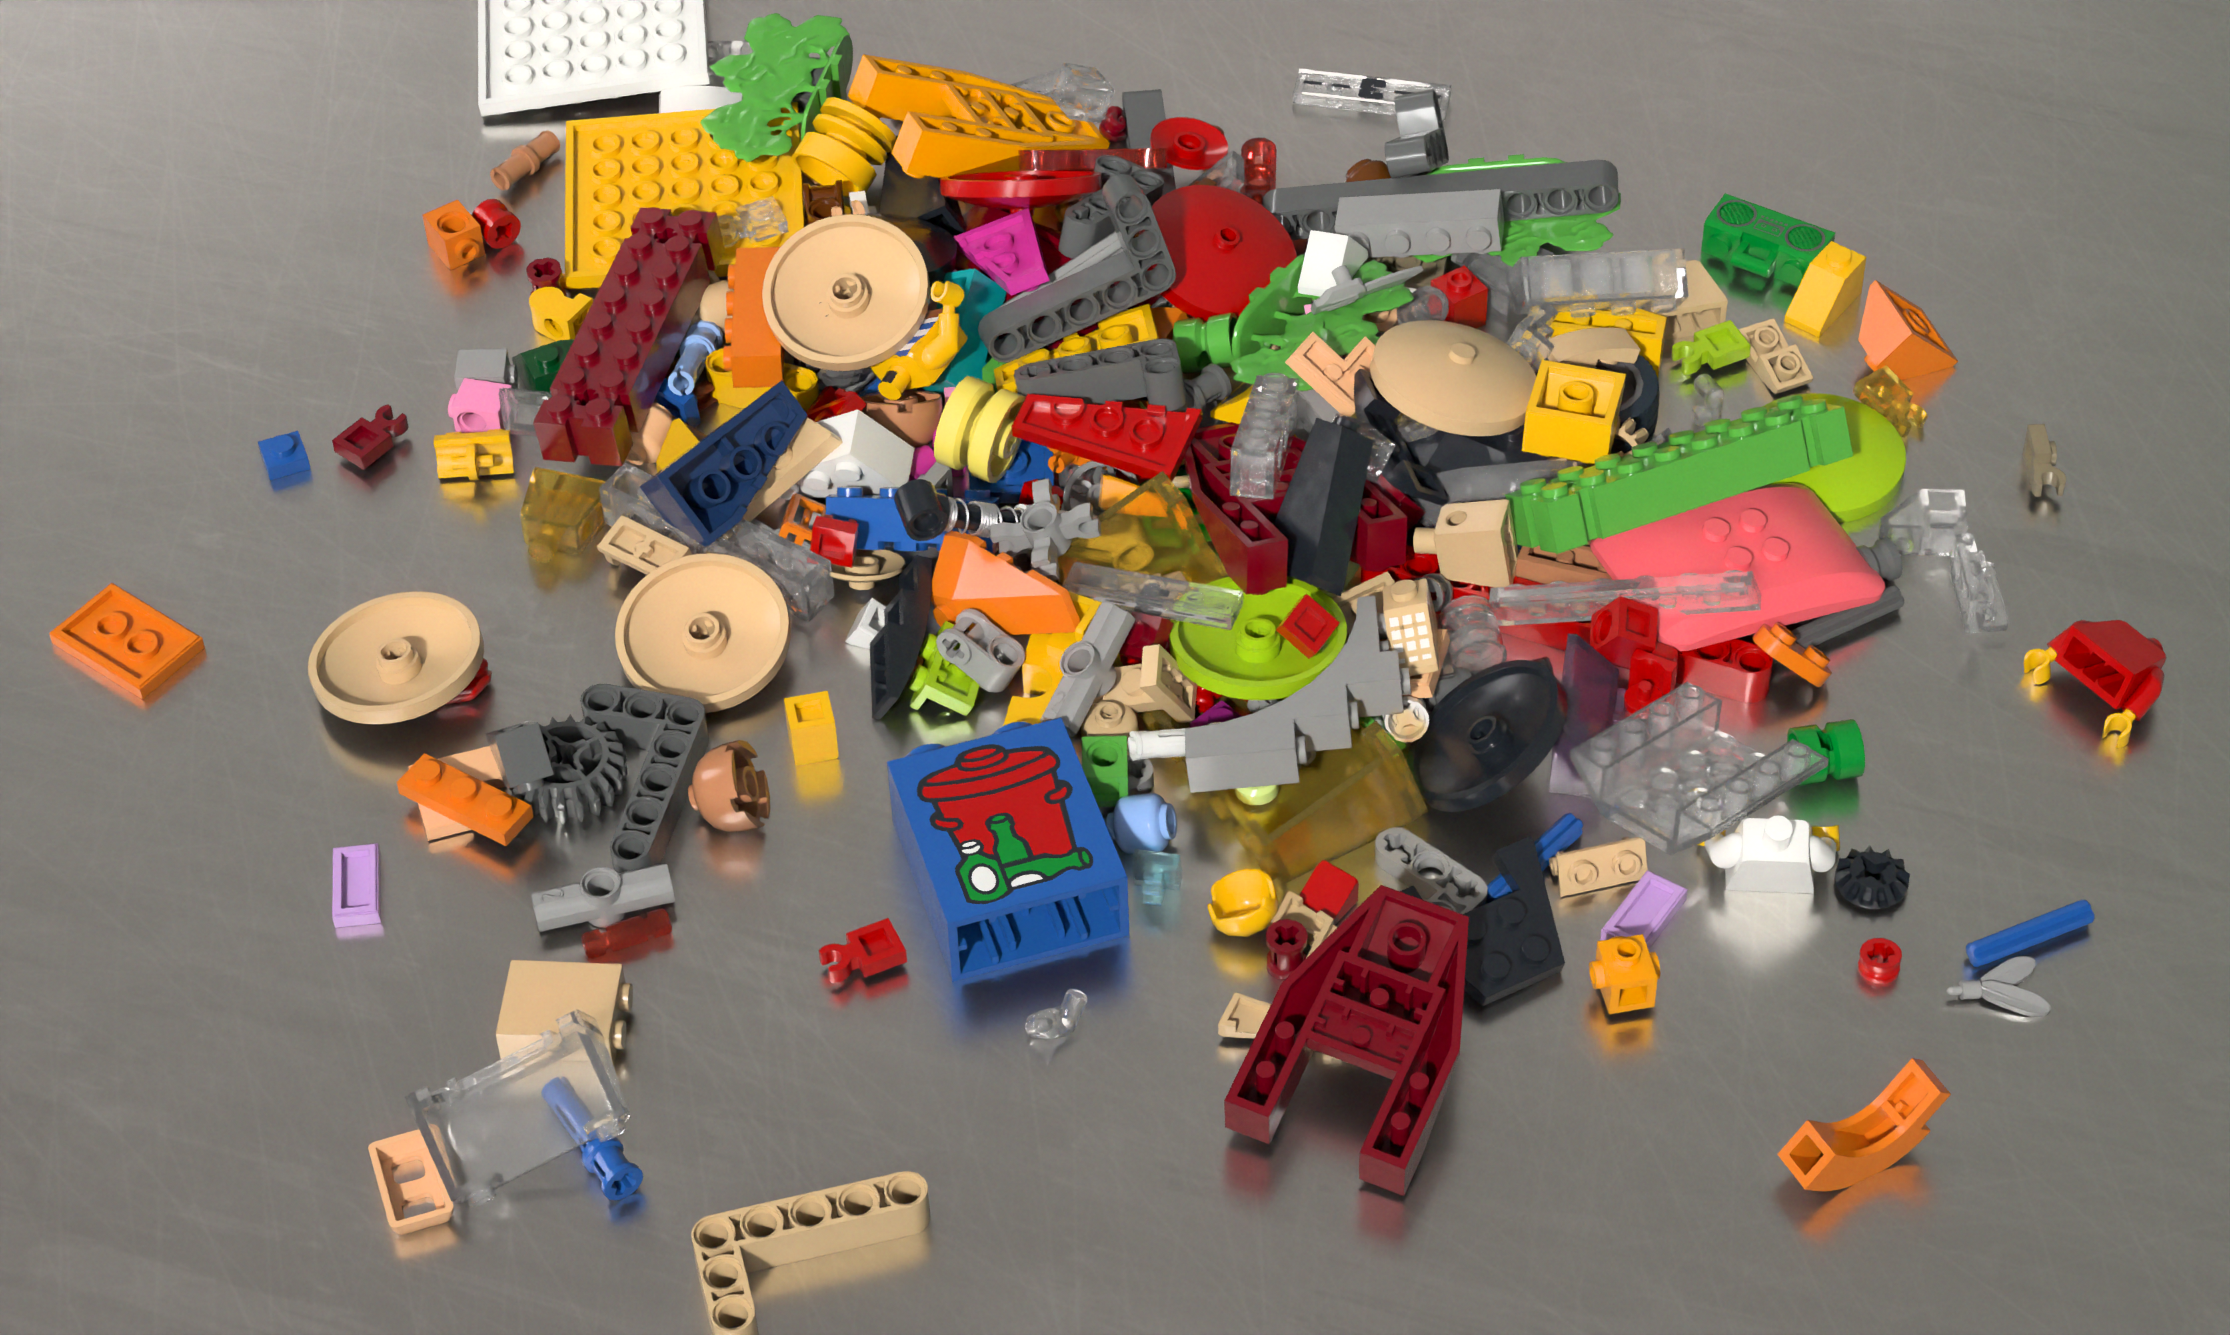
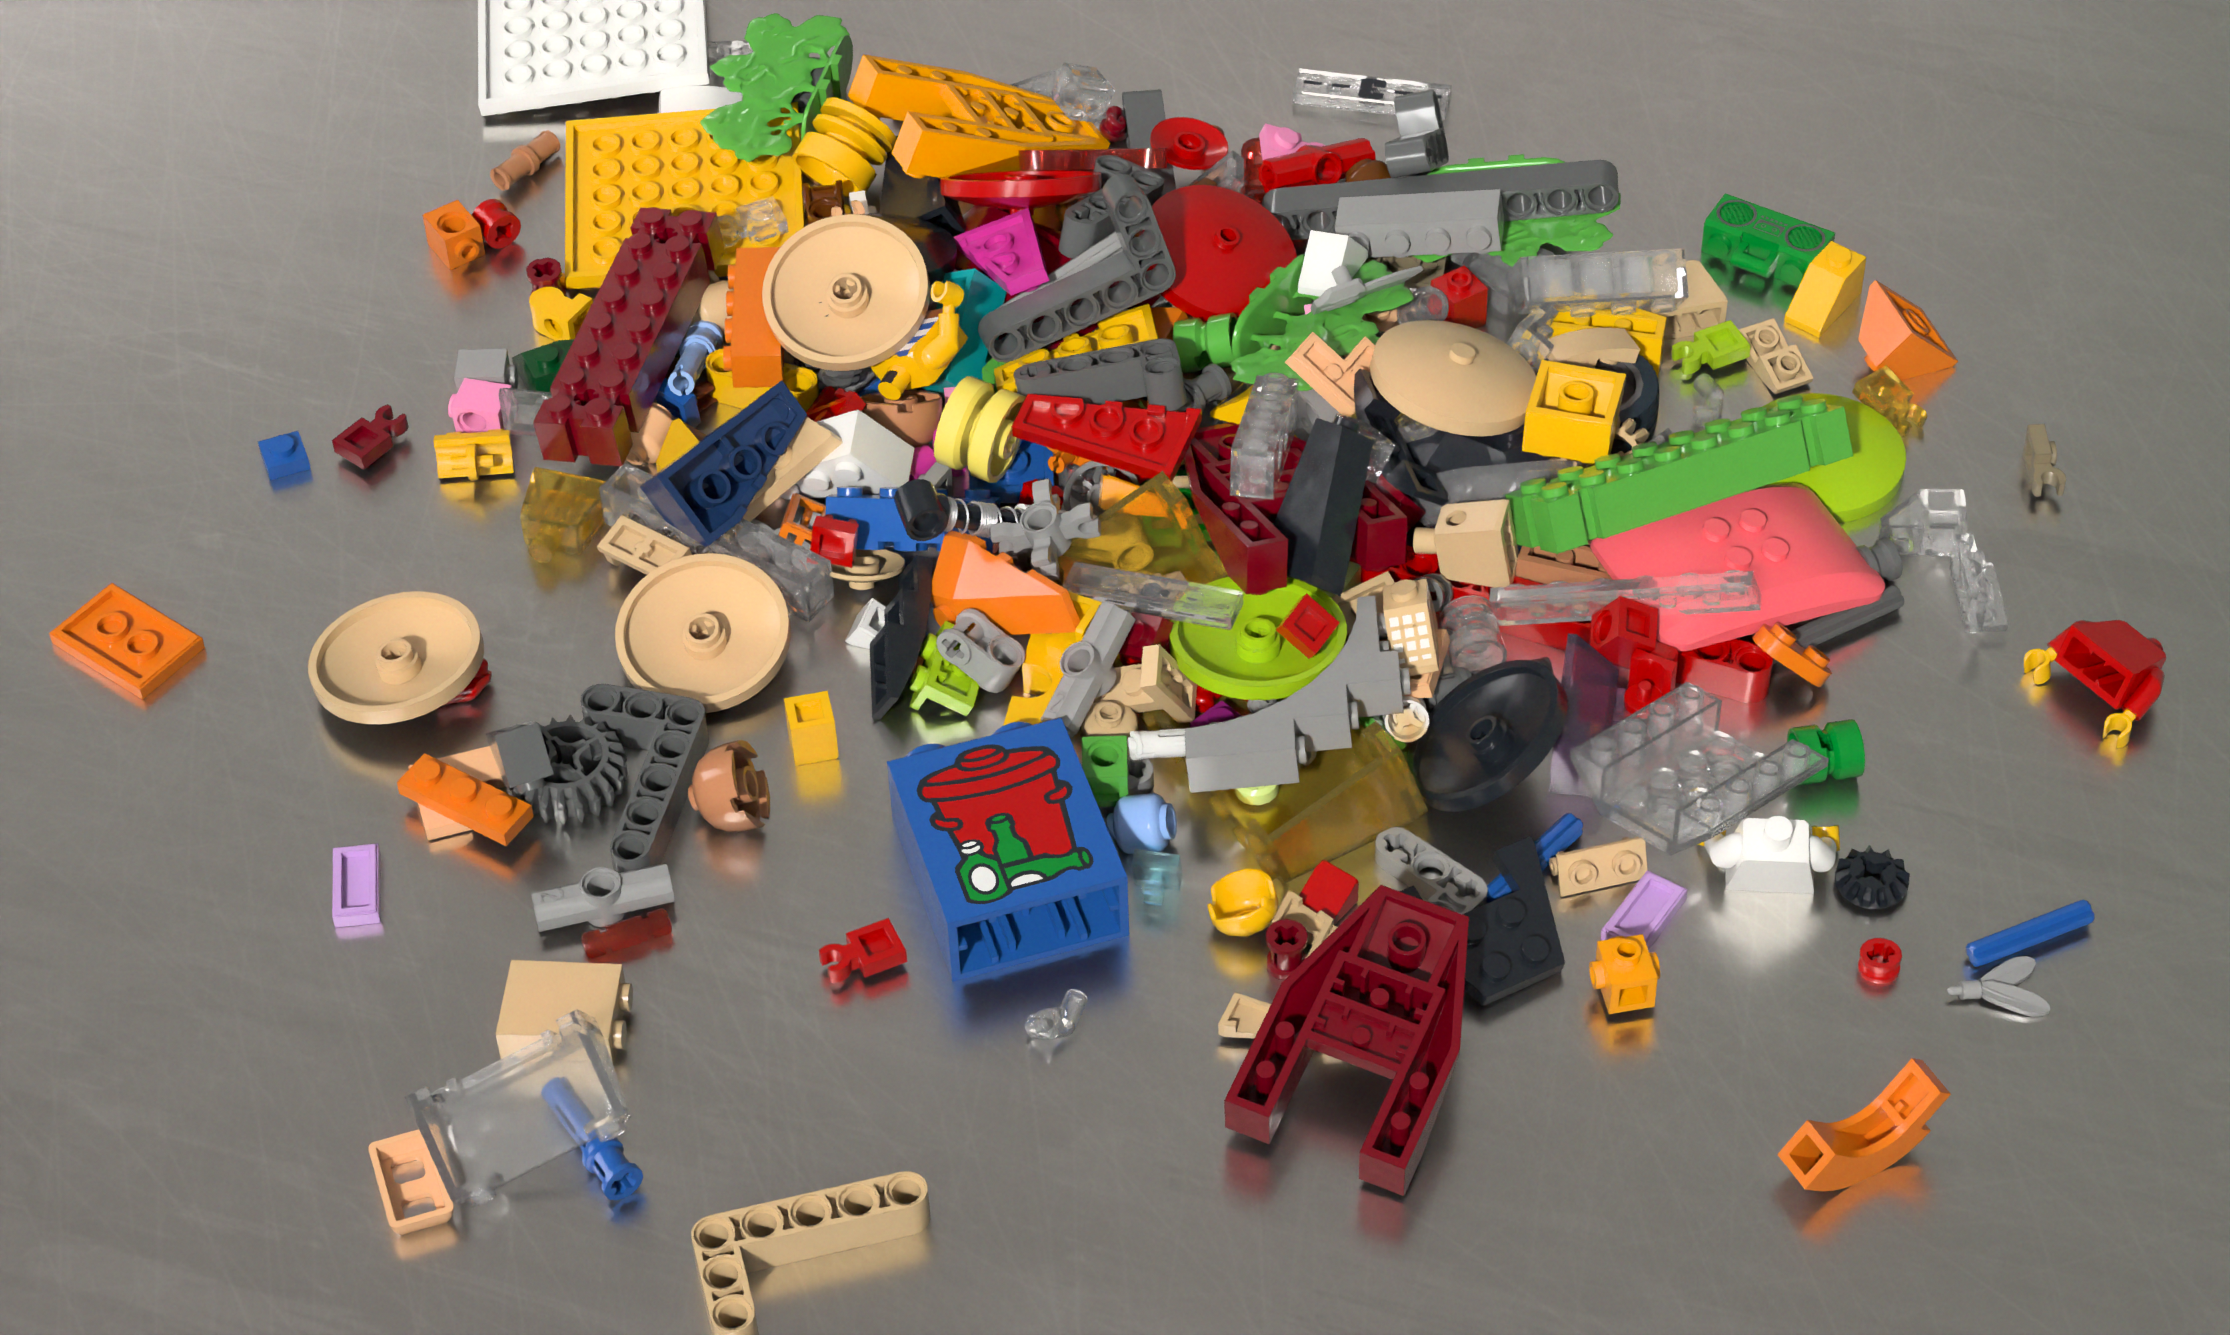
none -> red piece [1258,138,1376,193]
none -> bright pink plate [1259,123,1325,160]

